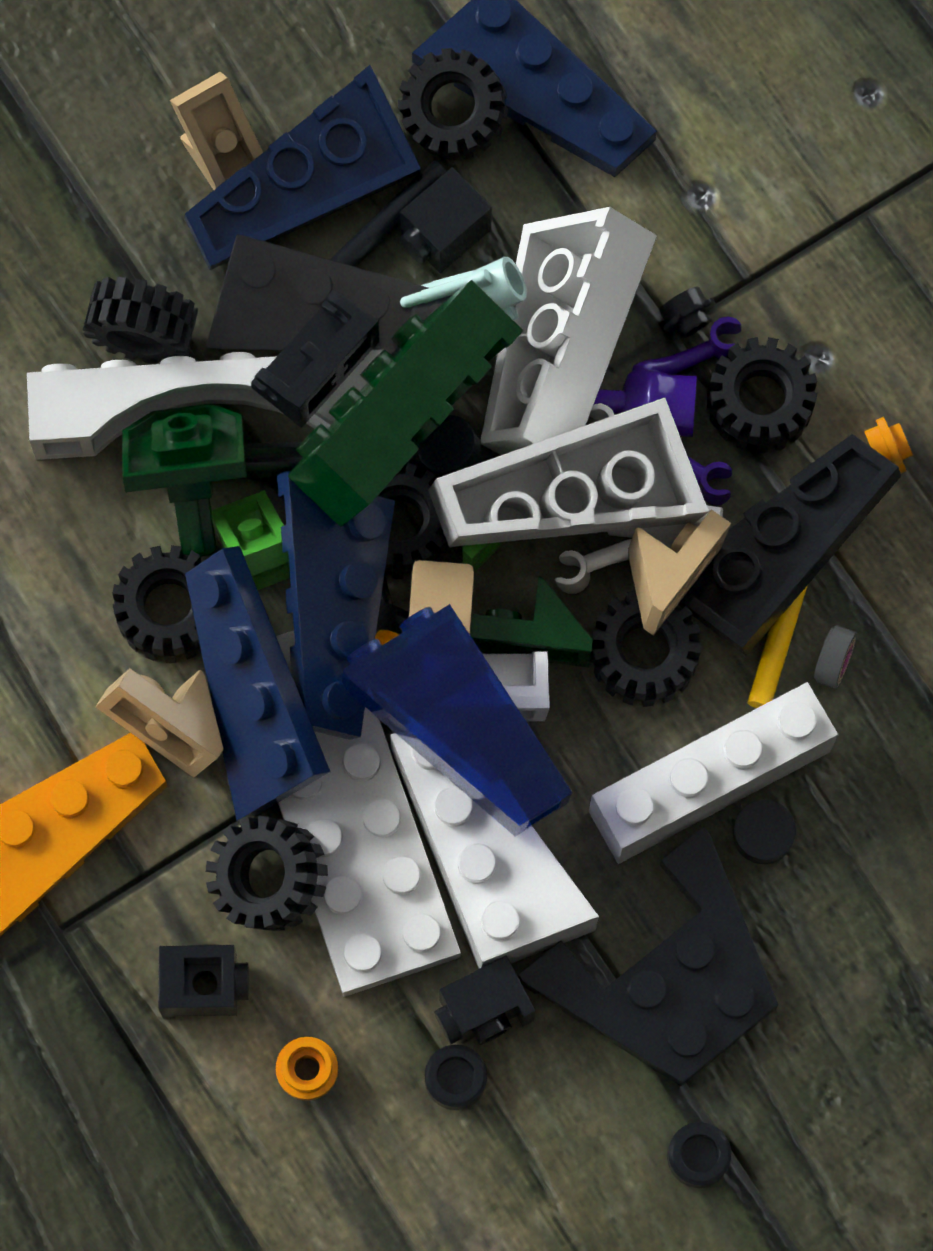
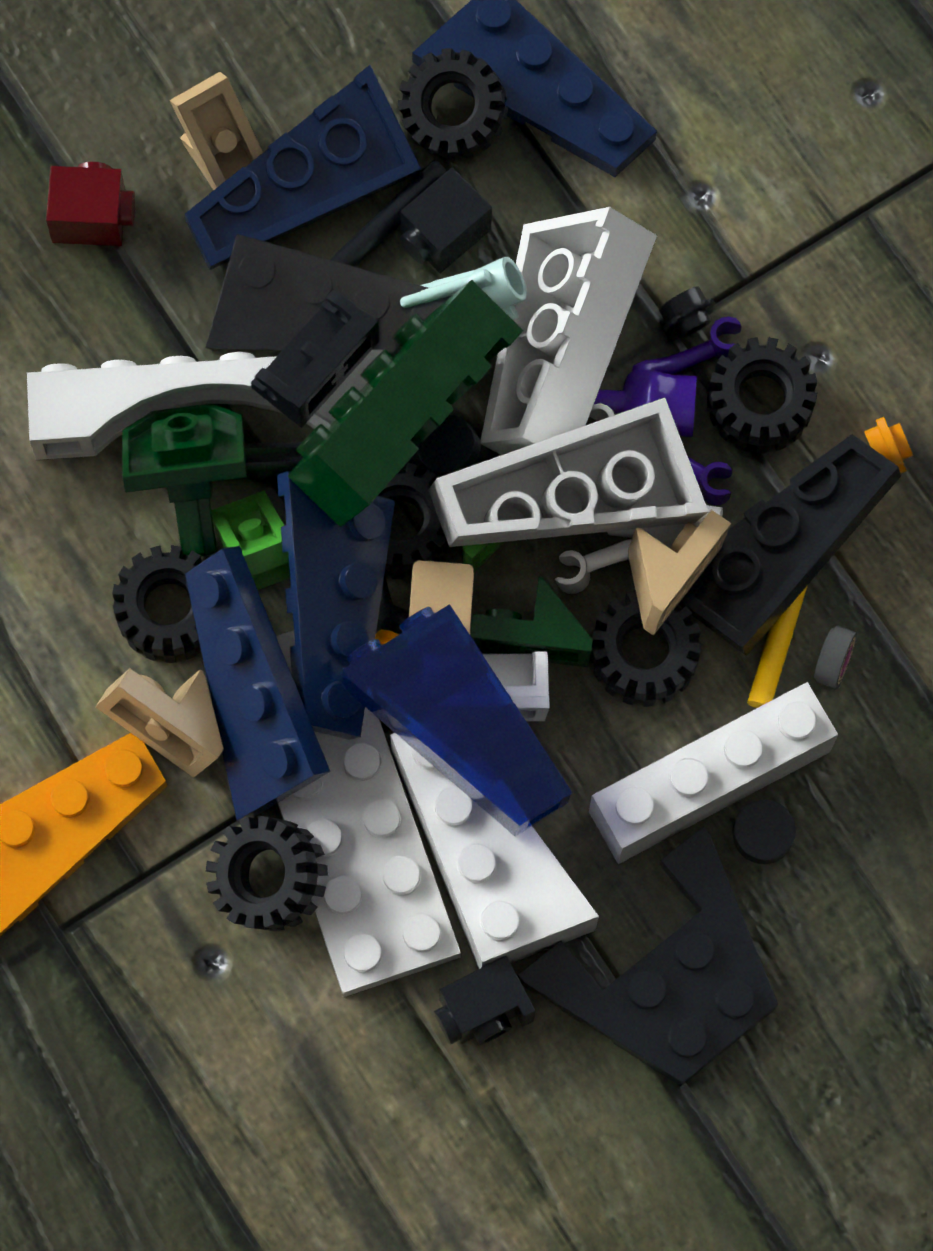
black tyre [83,277,198,364] -> none
black brick [158,945,249,1019] -> none
light orange plate [276,1037,338,1100] -> none
black tile [425,1045,487,1110] -> none
black tile [667,1122,731,1188] -> none
none -> dark red brick [46,162,135,246]

